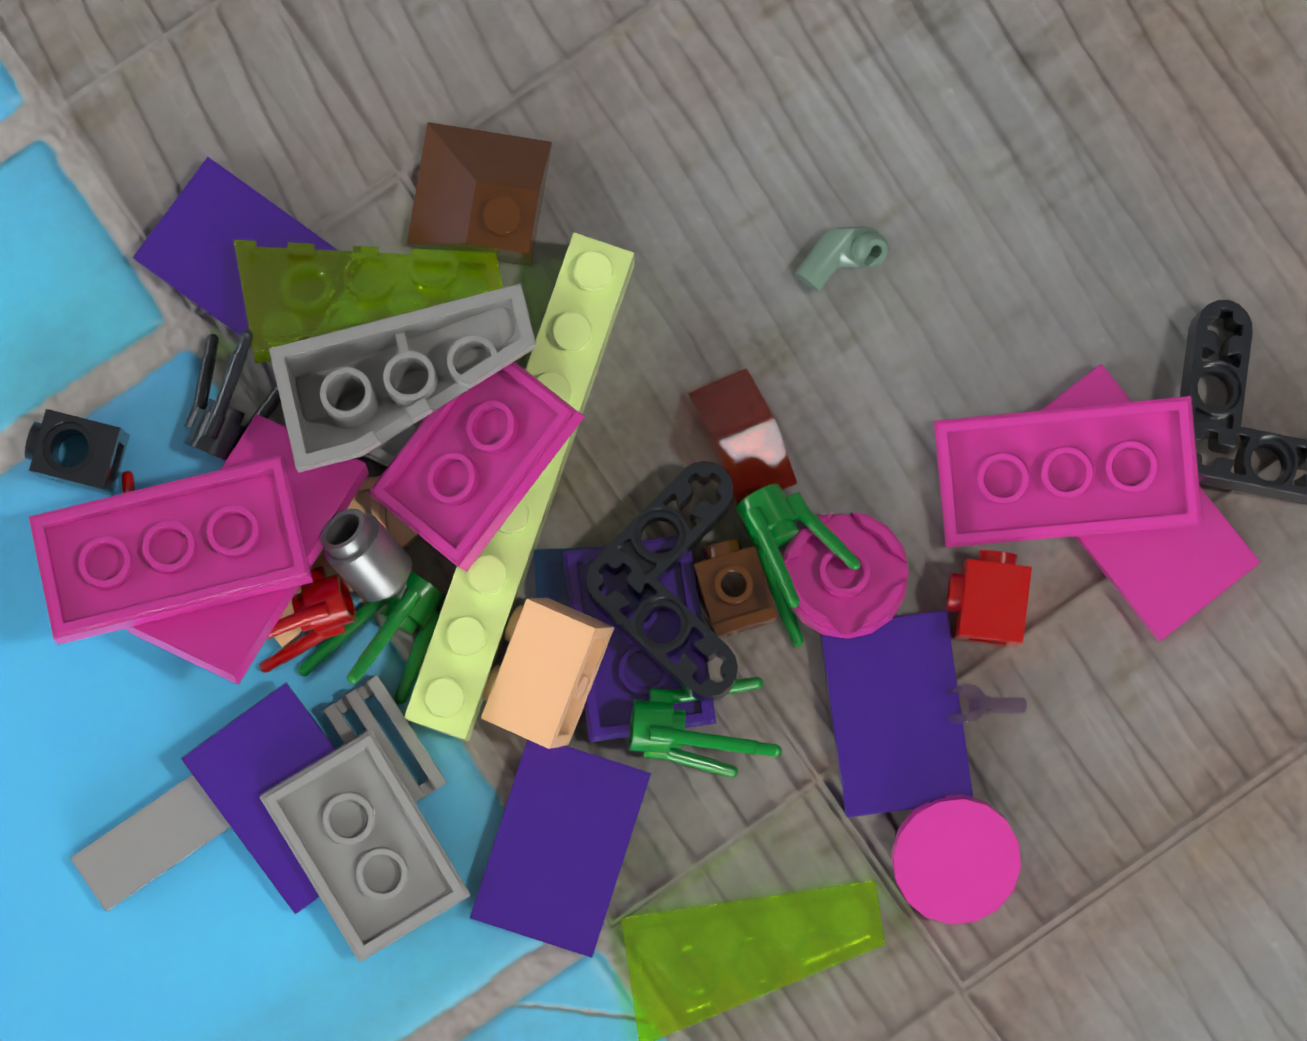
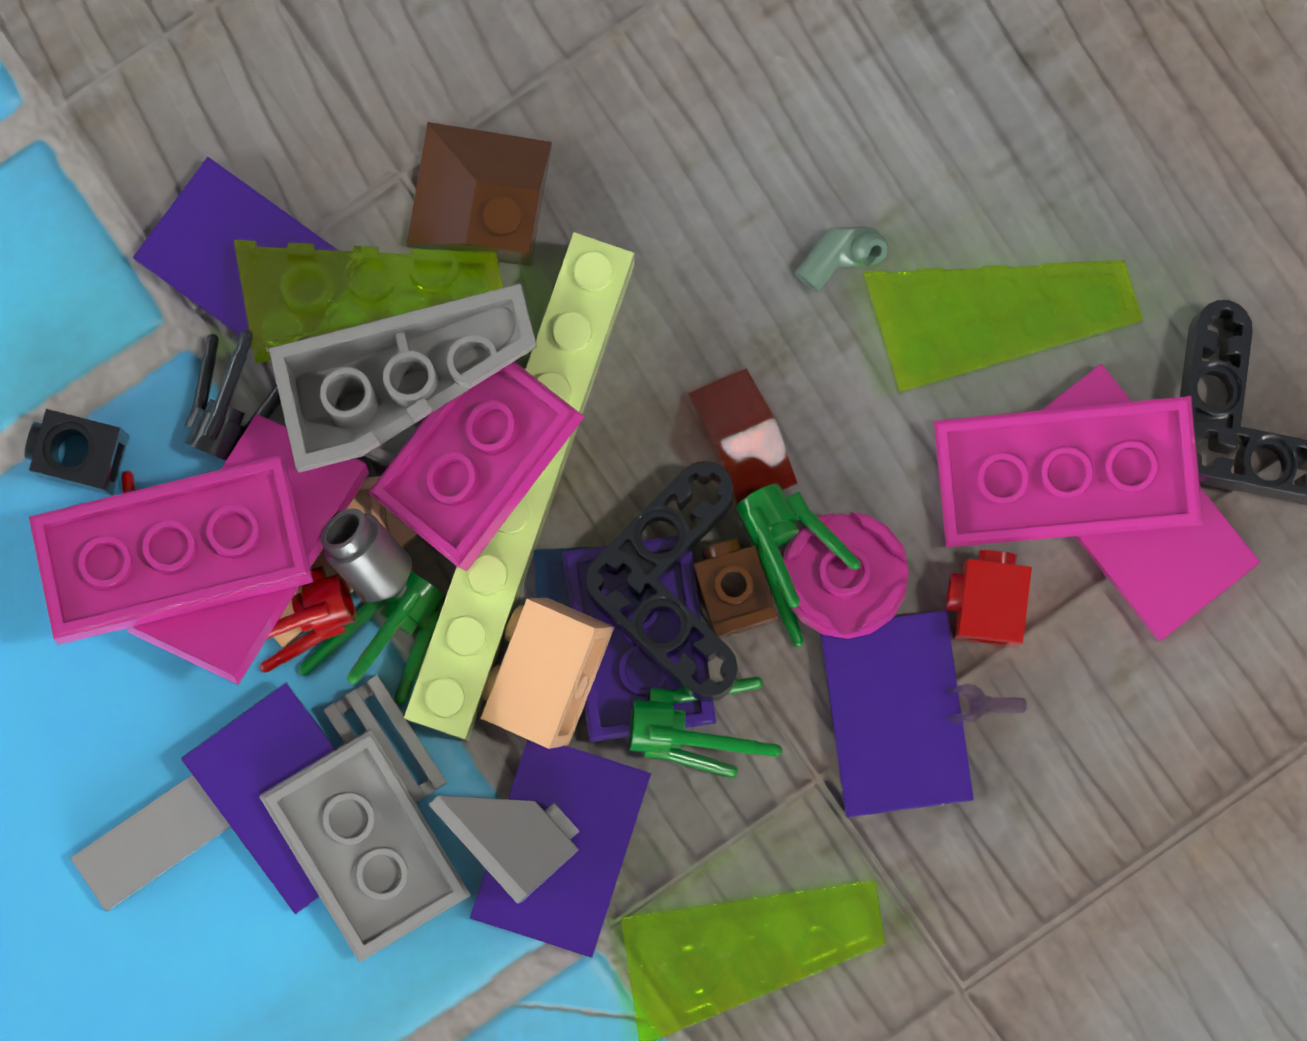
dark pink tile [891,794,1021,925] -> none
none -> light grey slope [428,796,580,904]
none -> clear neon green wing [862,260,1143,395]

